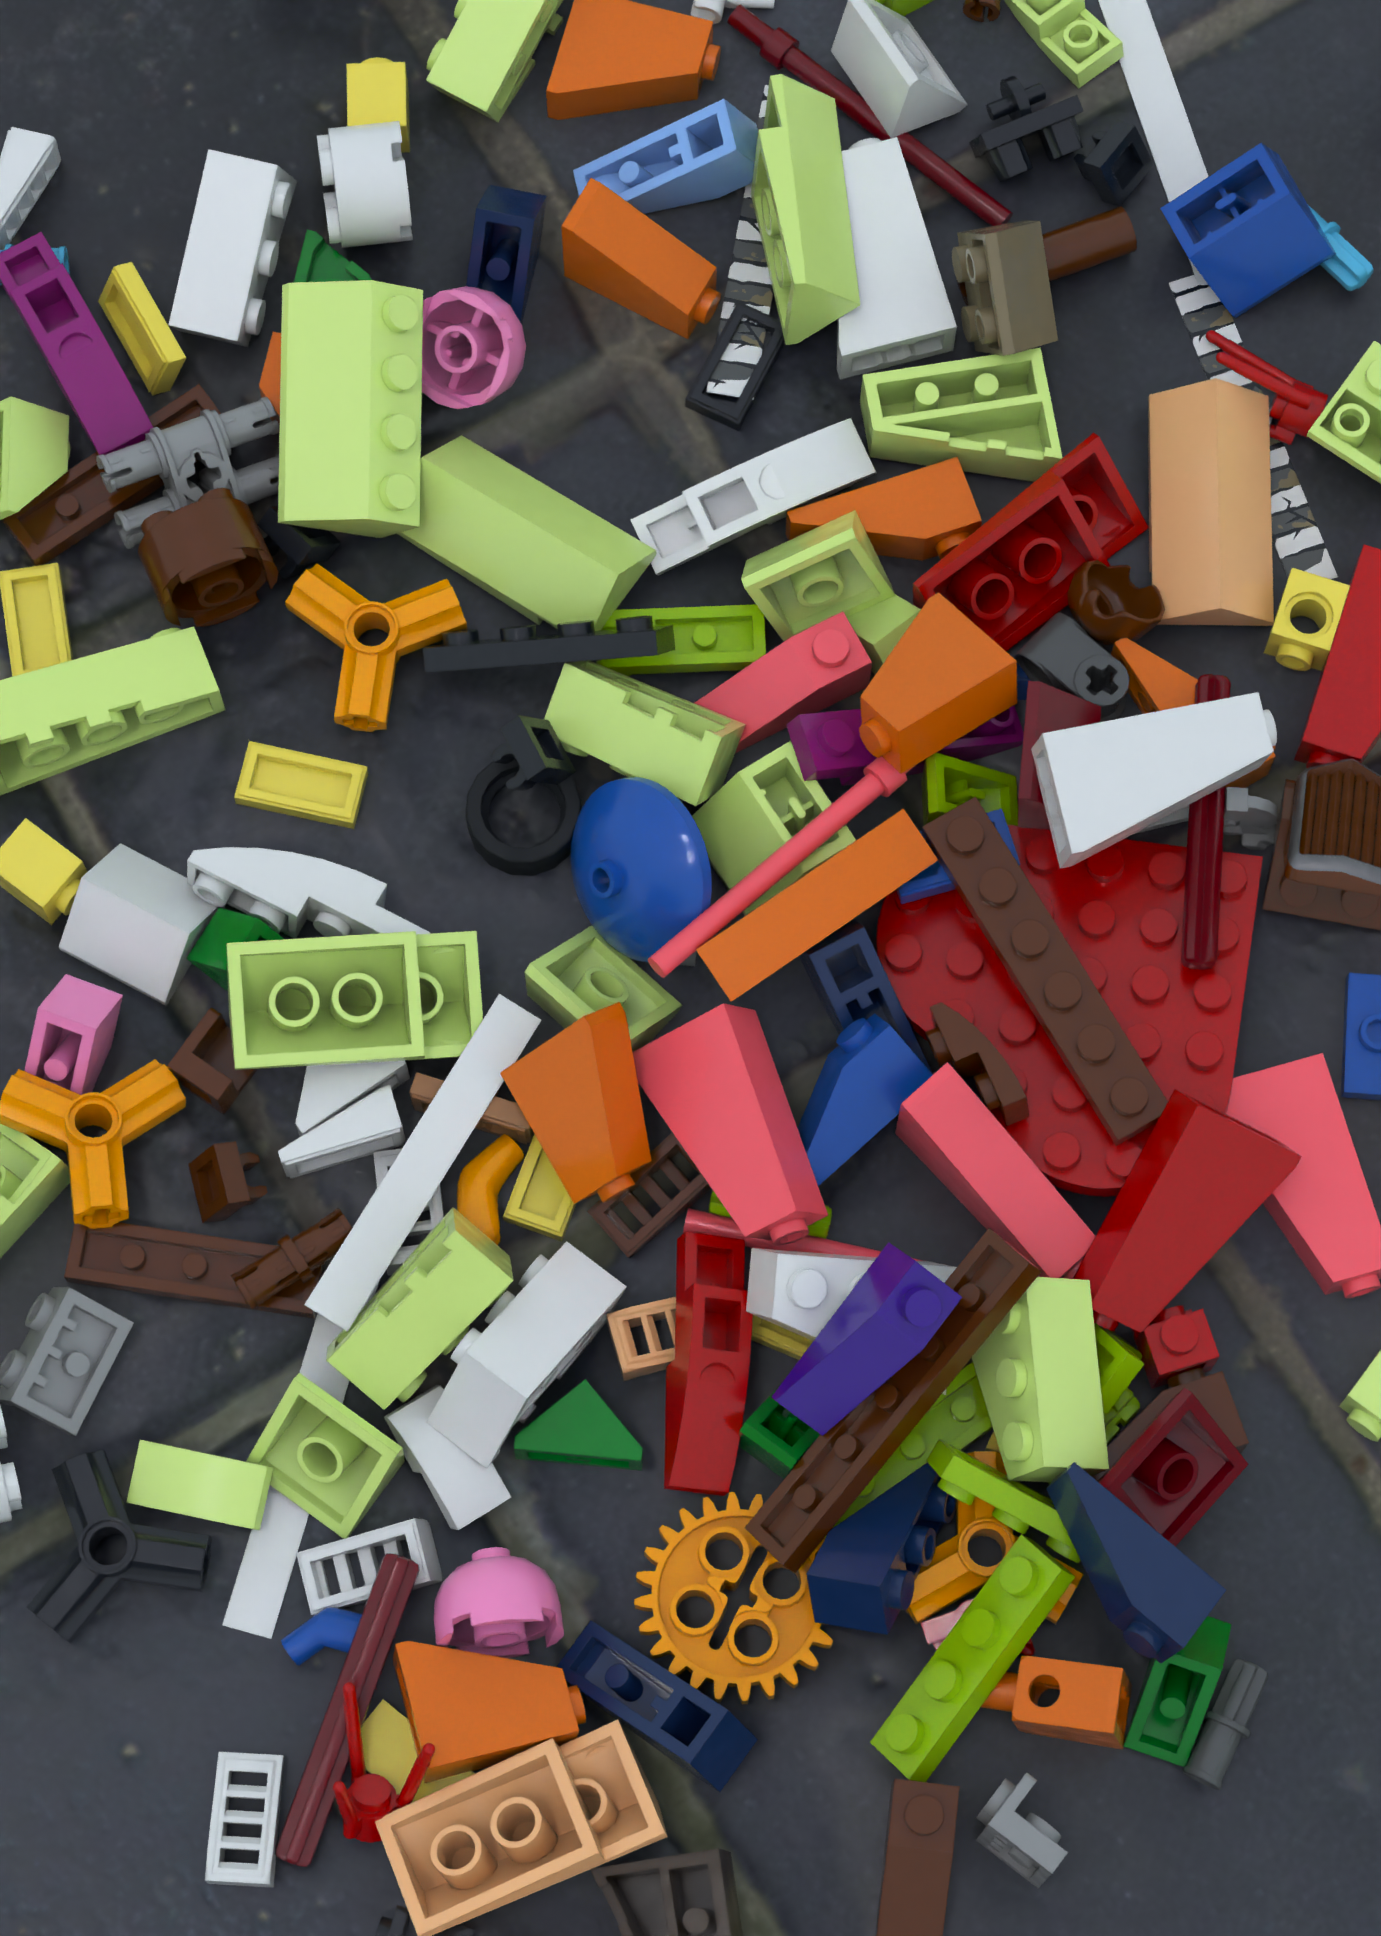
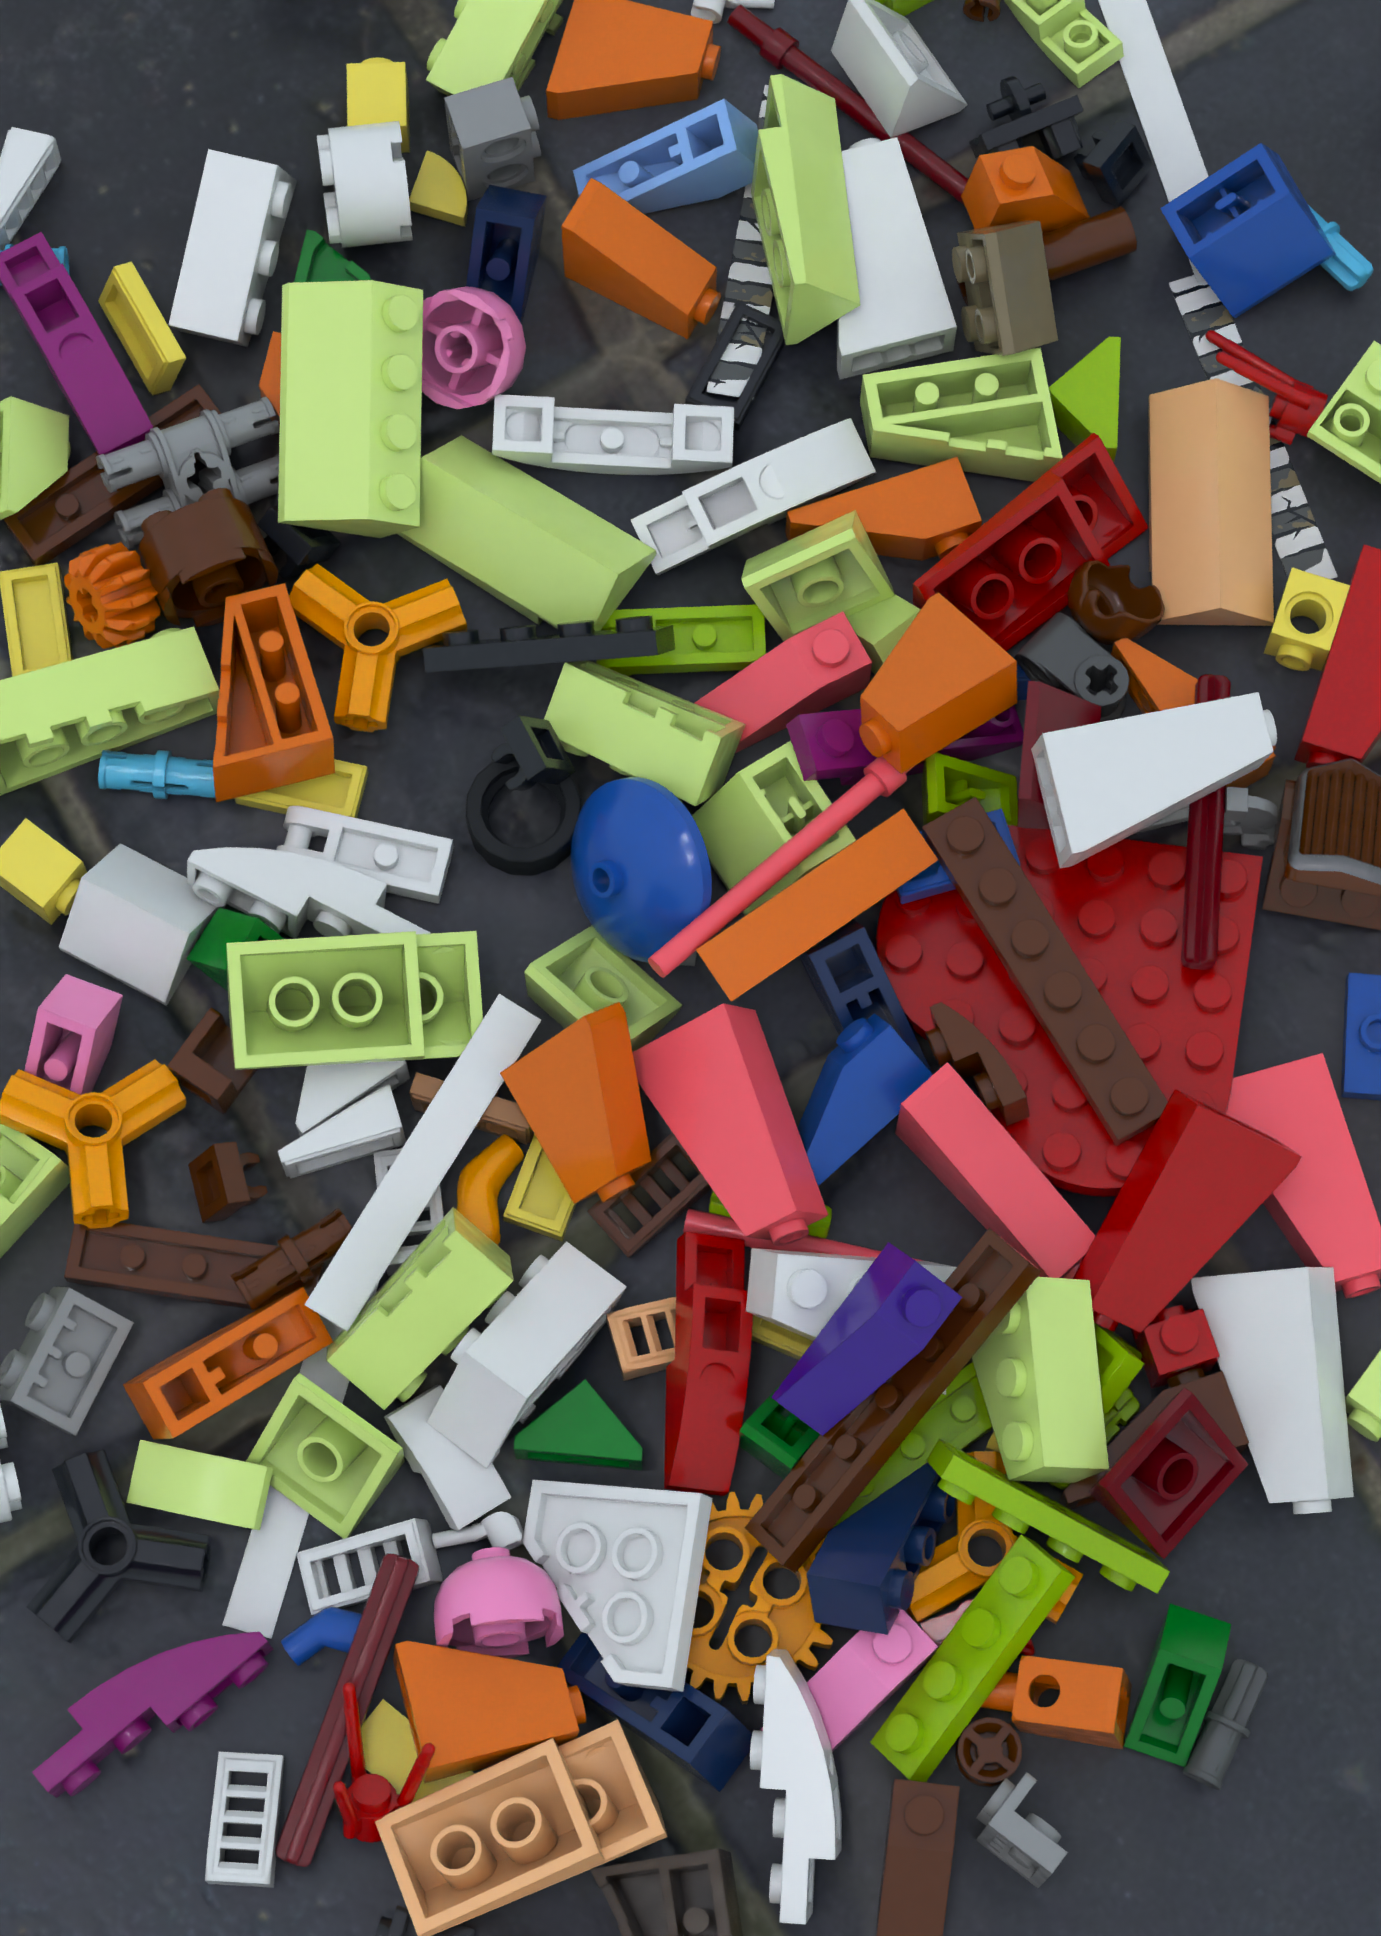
dark blue slope [1046,1462,1226,1663] -> none
none -> magenta slope [32,1632,274,1798]
none -> orange gear [64,542,160,649]
none -> medium azure pin [98,750,216,799]
none -> orange slope [123,1287,333,1440]
none -> orange wedge [213,583,335,803]
none -> white plate [276,806,454,904]
none -> light yellow tile [409,150,468,227]
none -> white hand [432,1511,524,1550]
none -> light grey brick [444,77,541,201]
none -> white slope [492,394,734,475]
none -> white plate [522,1480,713,1692]
none -> white slope [750,1649,842,1925]
none -> bright pink slope [760,1610,938,1752]
none -> reddish brown wheel [955,1717,1022,1788]
none -> orange slope [961,146,1090,234]
none -> lime slope [1049,336,1121,462]
none -> white slope [1191,1267,1354,1514]

